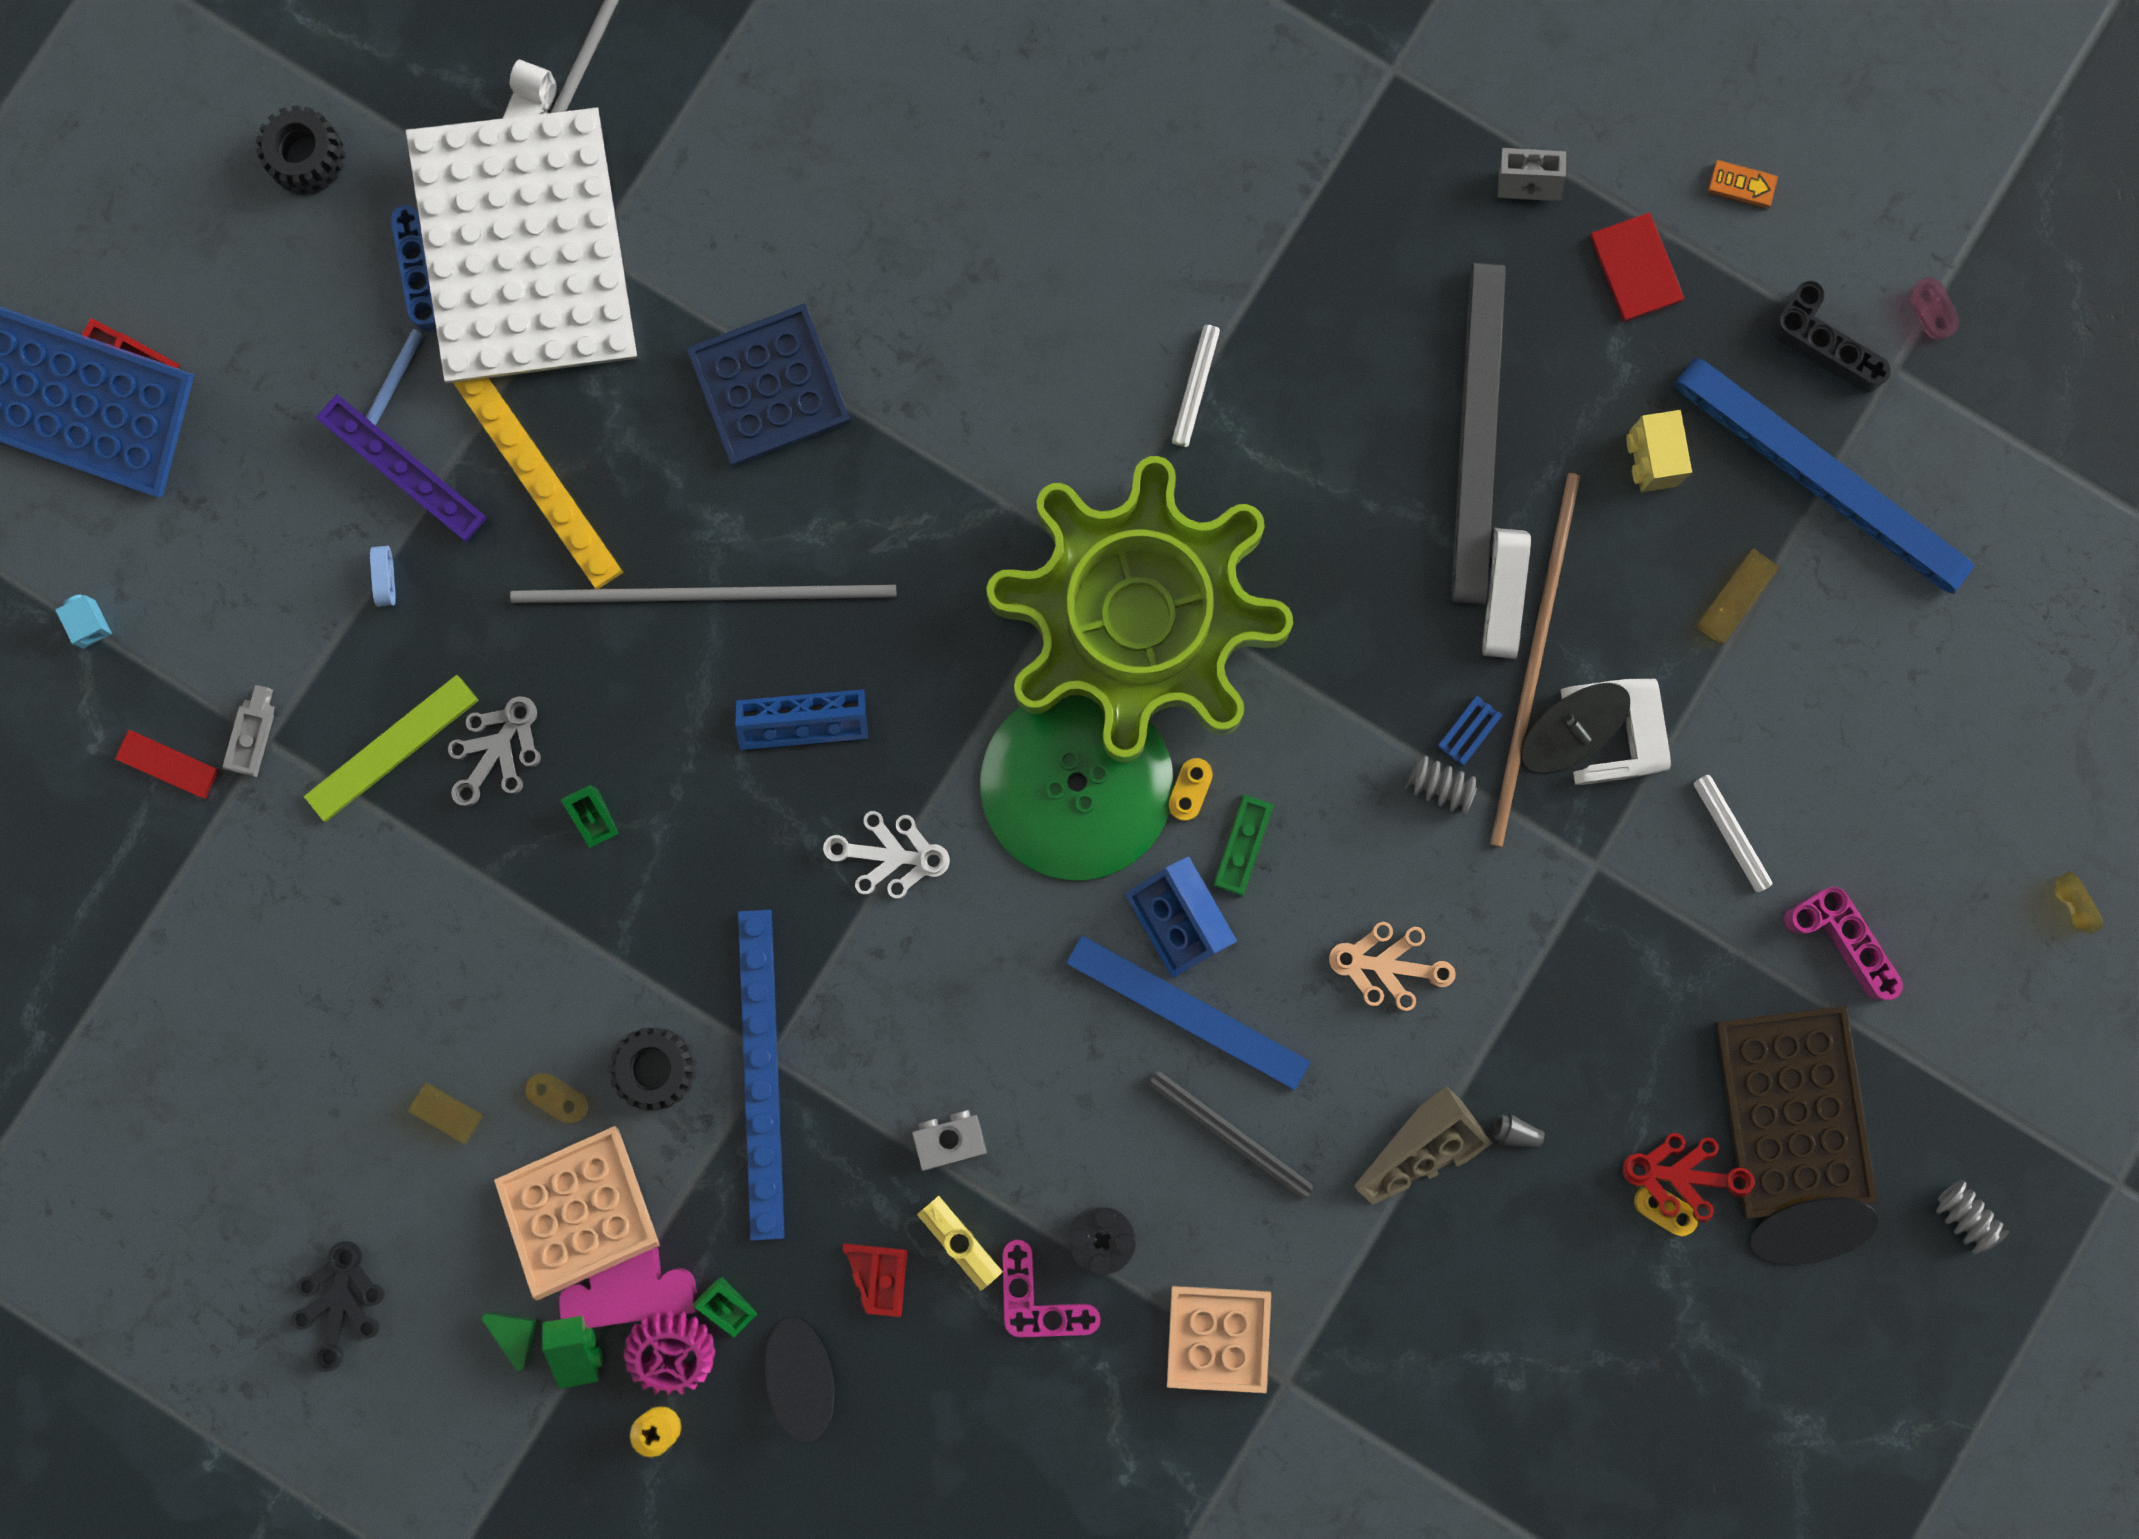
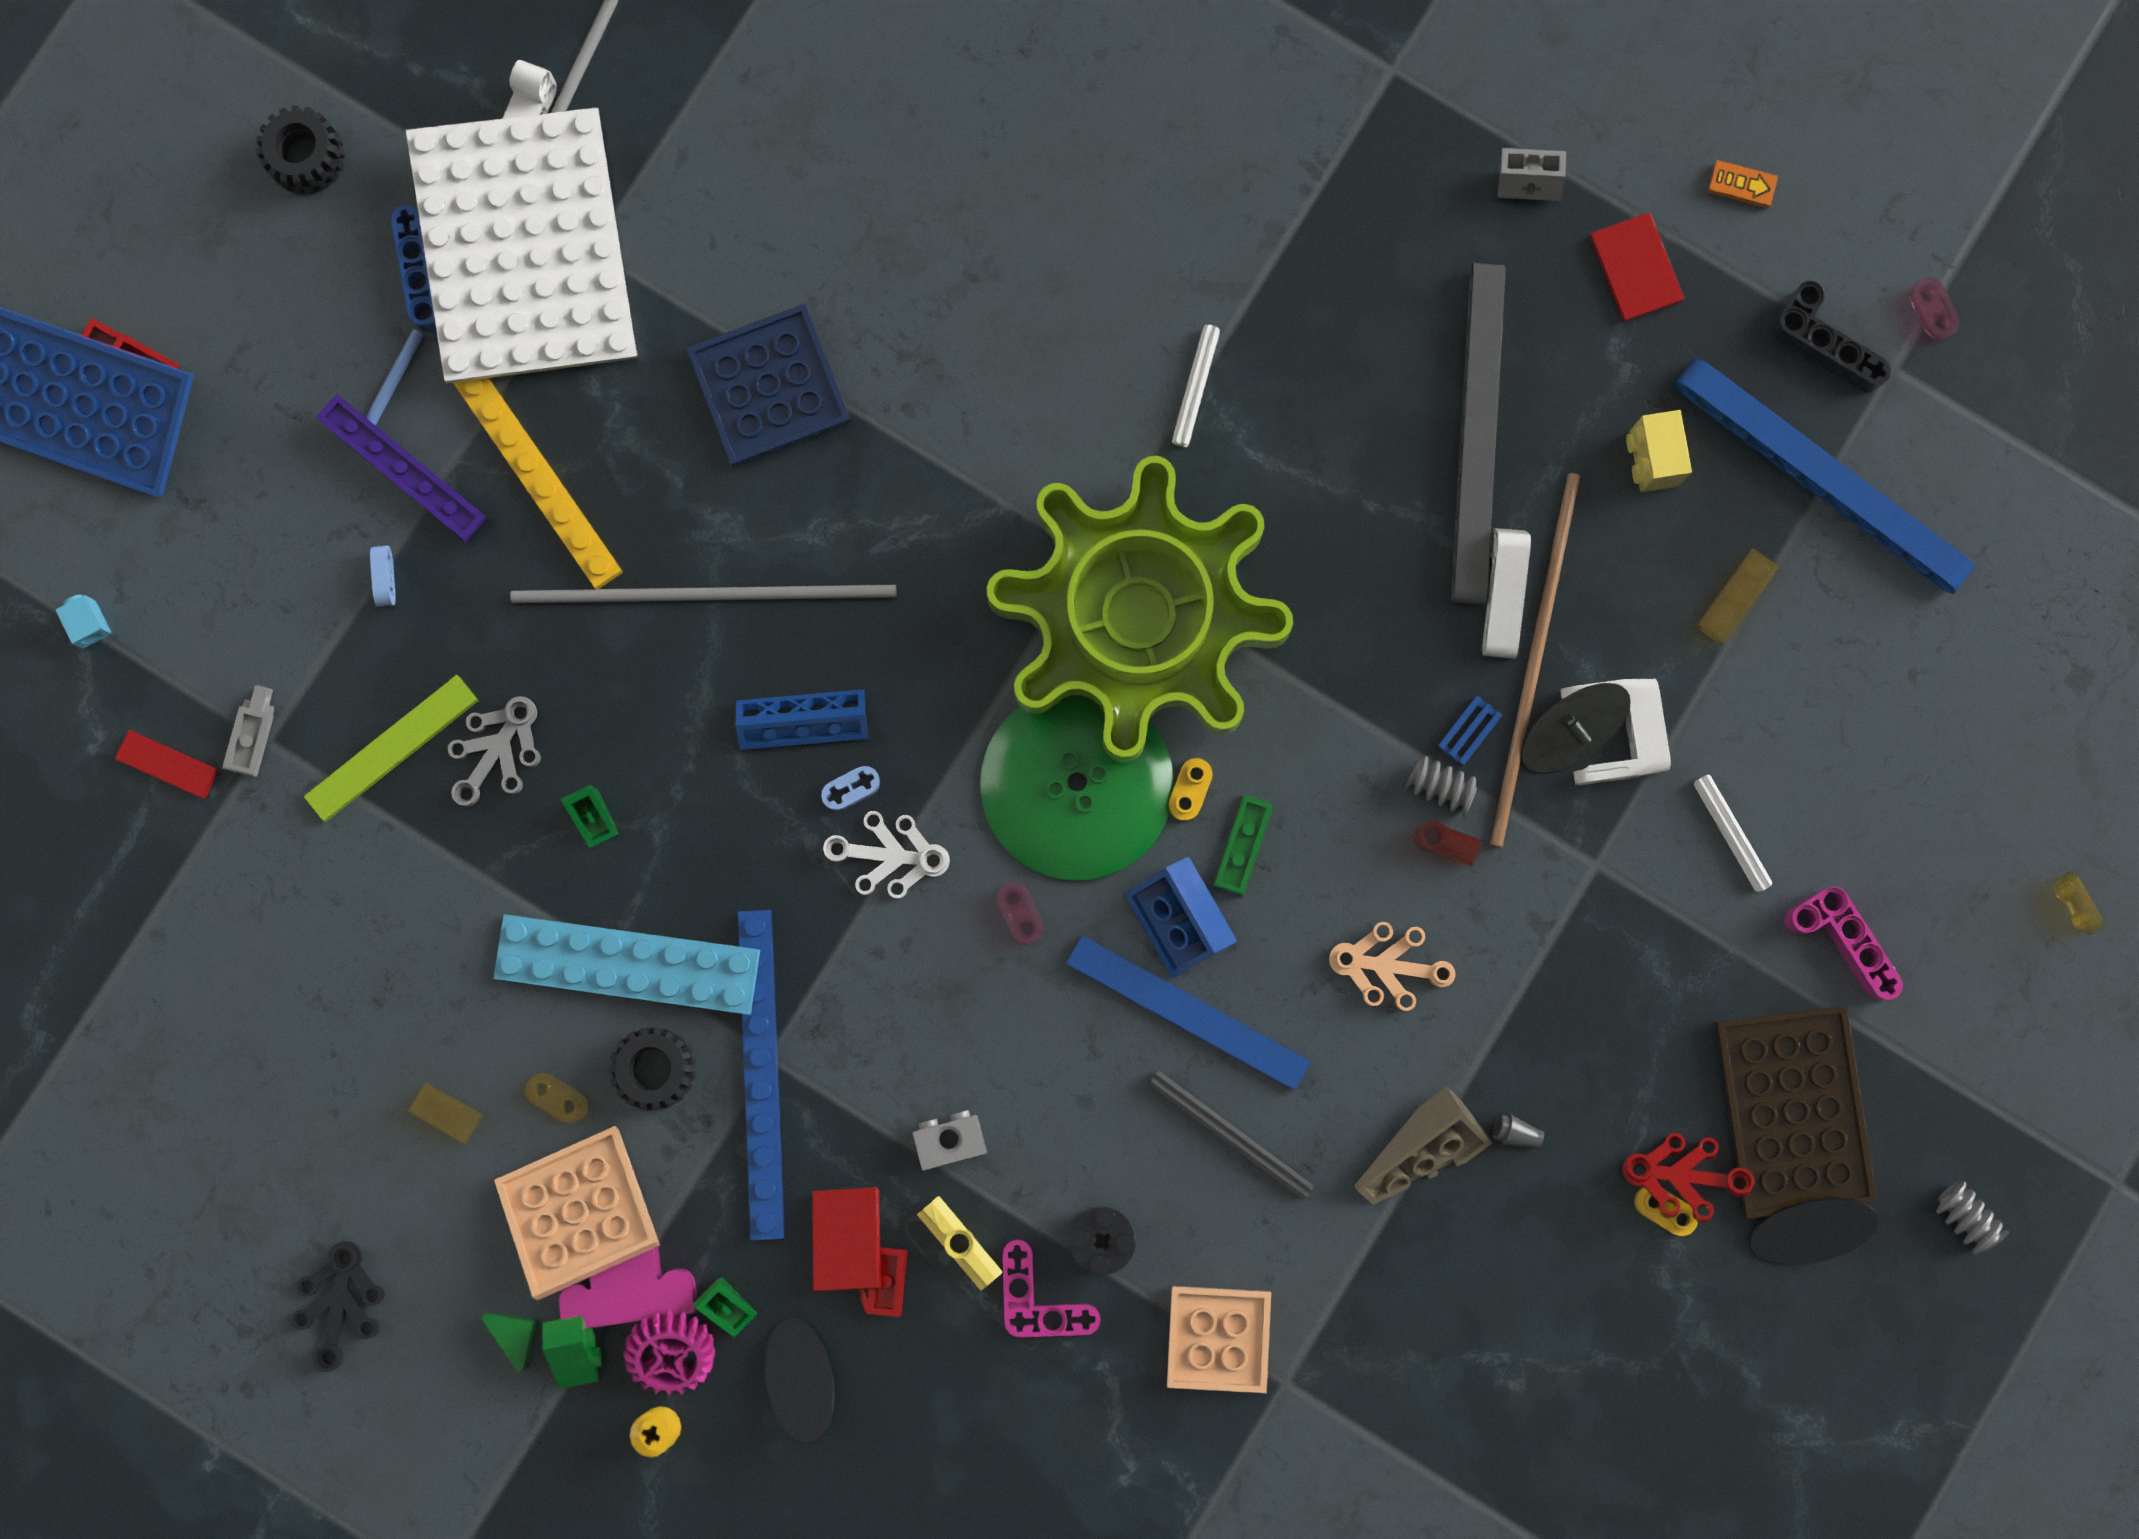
none -> medium azure plate [493,914,760,1015]
none -> red tile [812,1187,881,1292]
none -> light blue beam [821,766,880,811]
none -> clear pink plate [997,882,1043,944]
none -> clear red piece [1413,821,1481,867]

